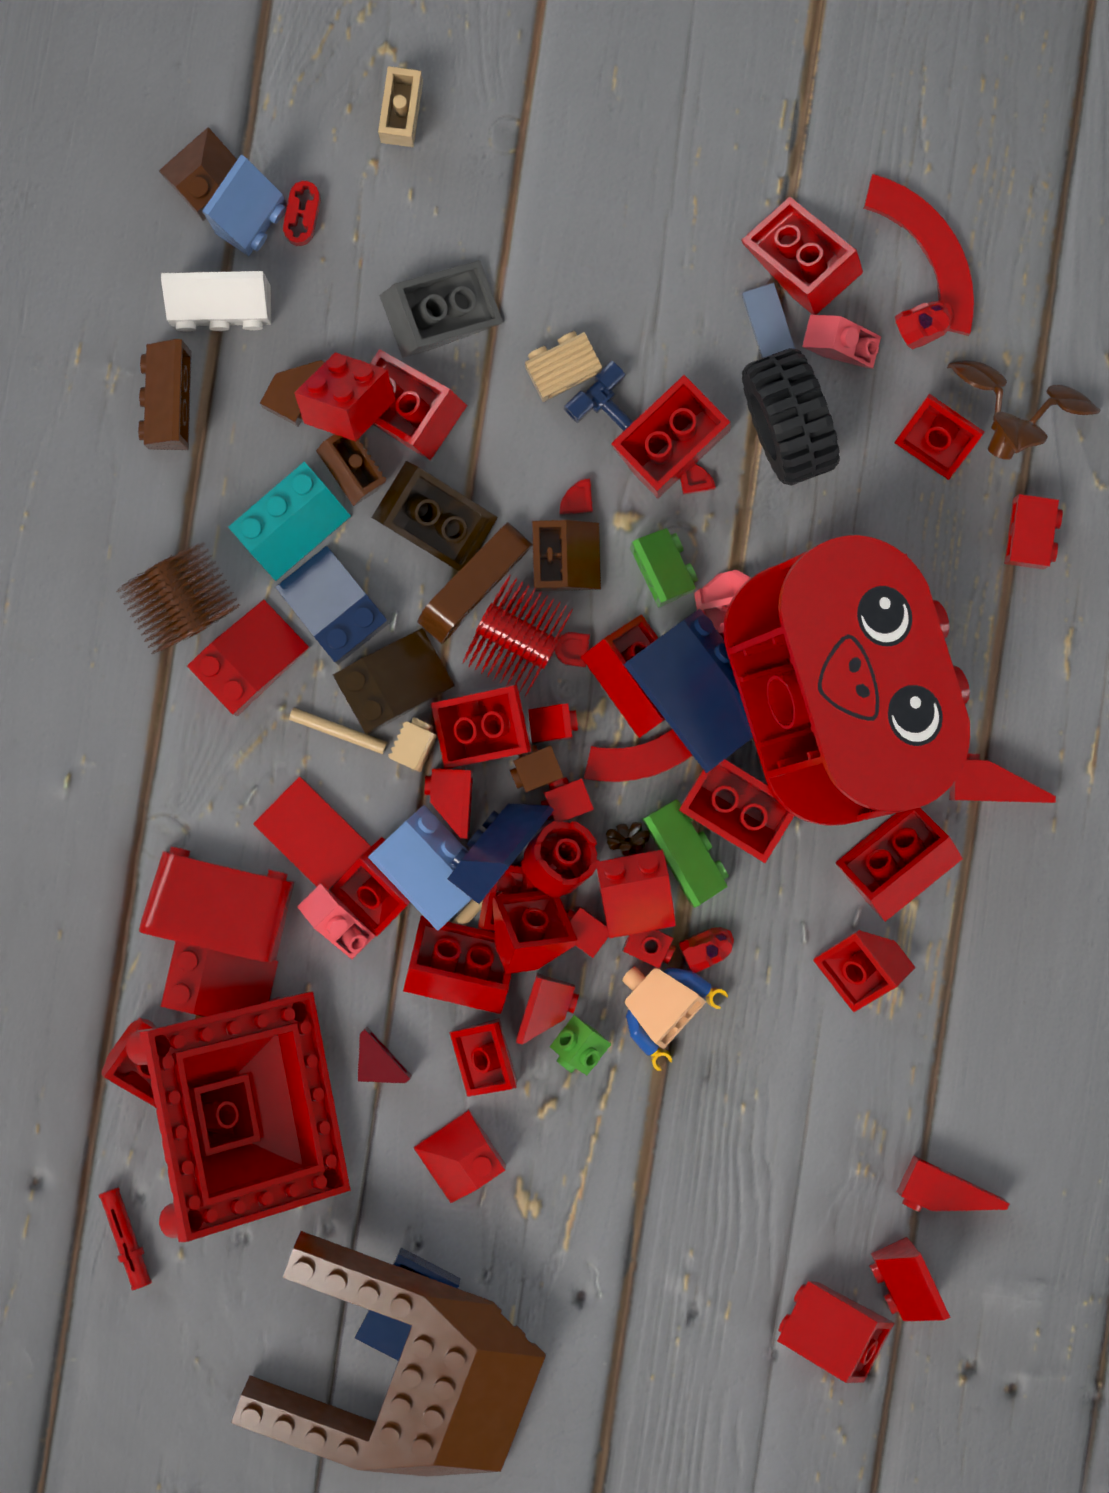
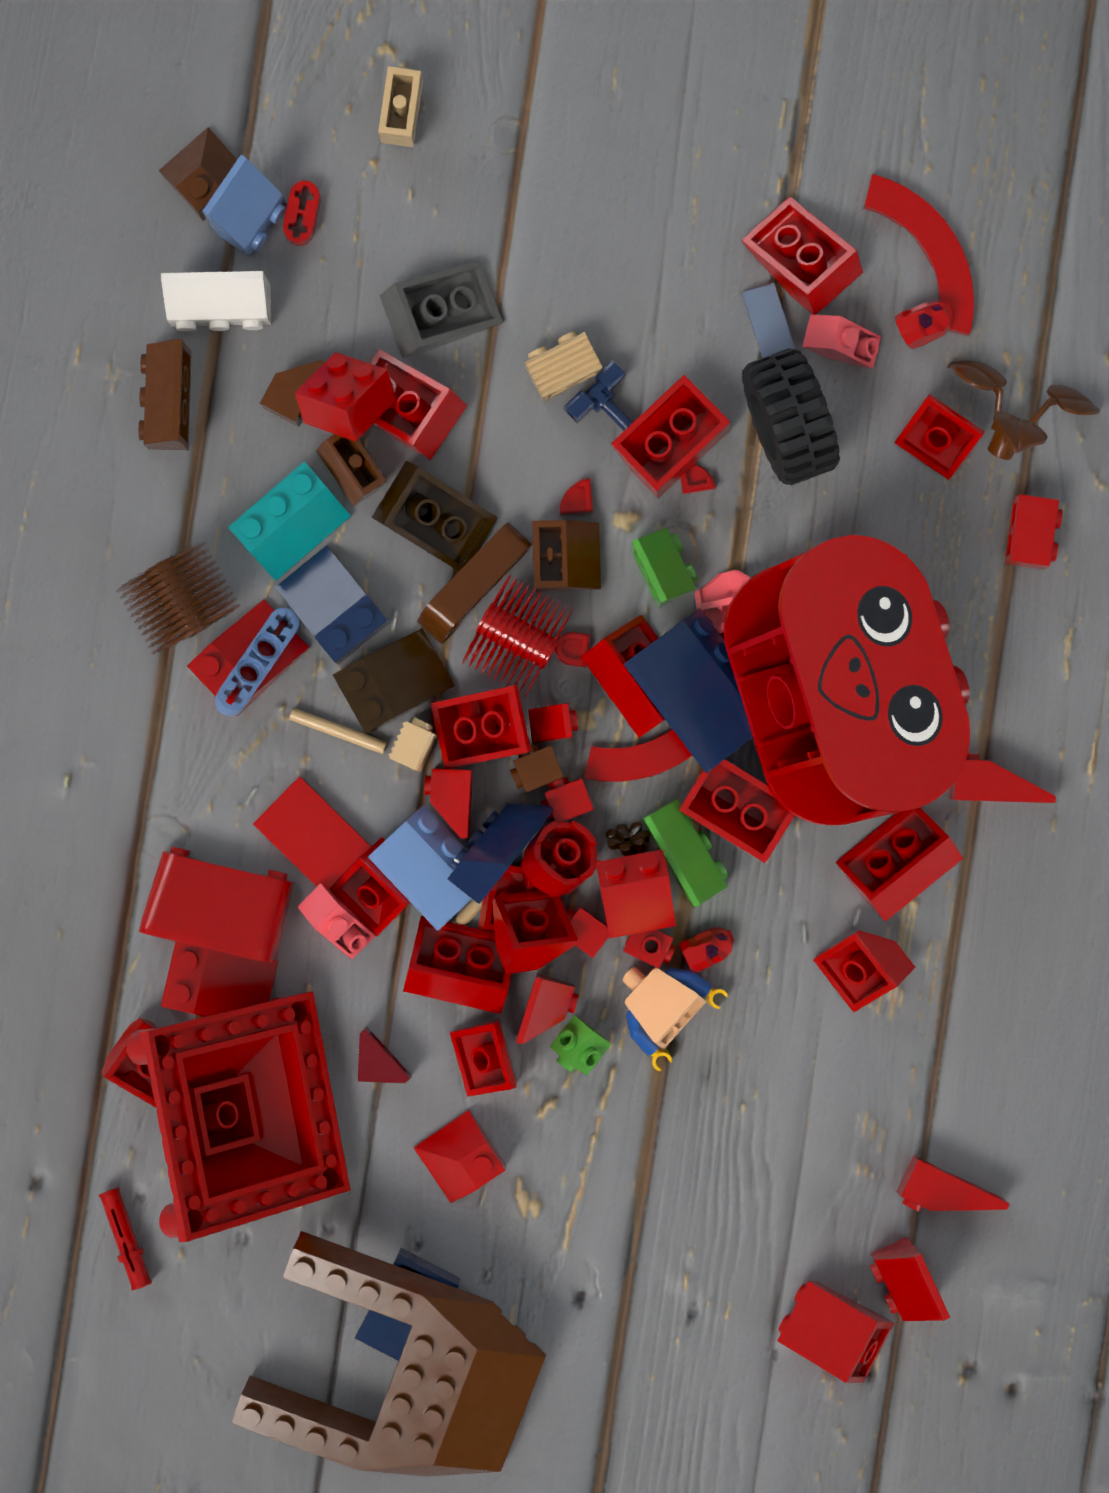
none -> medium blue beam [215,608,299,716]

